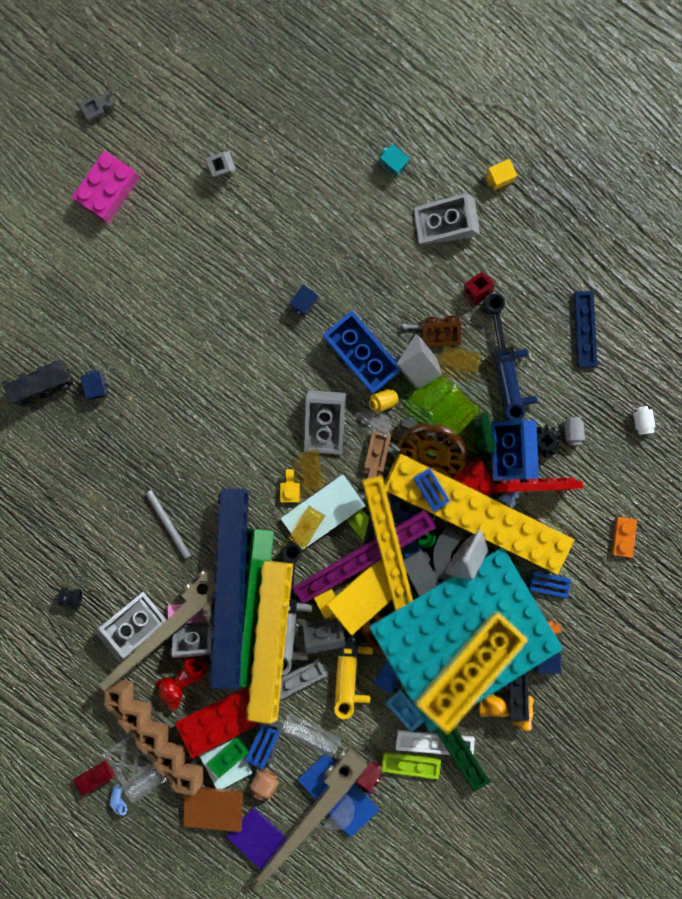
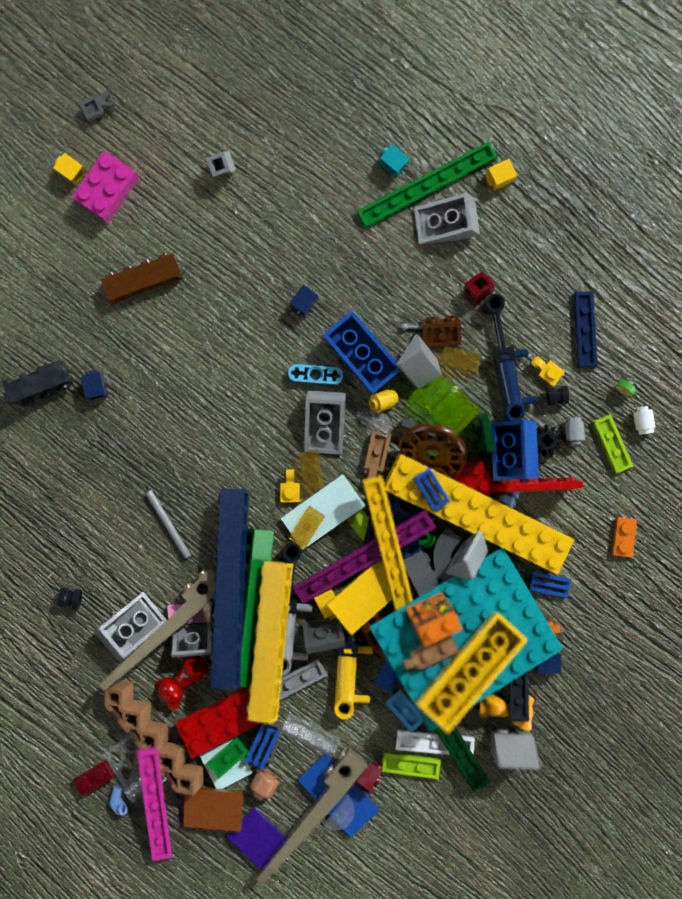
none -> yellow brick [53,153,87,186]
none -> reddish brown brick [101,253,183,304]
none -> dark pink plate [137,747,172,861]
none -> medium azure beam [288,364,343,385]
none -> green tile [356,141,498,229]
none -> medium nougat hinge [402,635,459,669]
none -> orange slope [406,592,462,646]
none -> light grey slope [490,727,540,769]
none -> yellow plate [530,356,565,387]
none -> black wheel [546,385,569,406]
none -> lime tile [592,414,634,474]
none -> bright green tile [616,380,636,397]

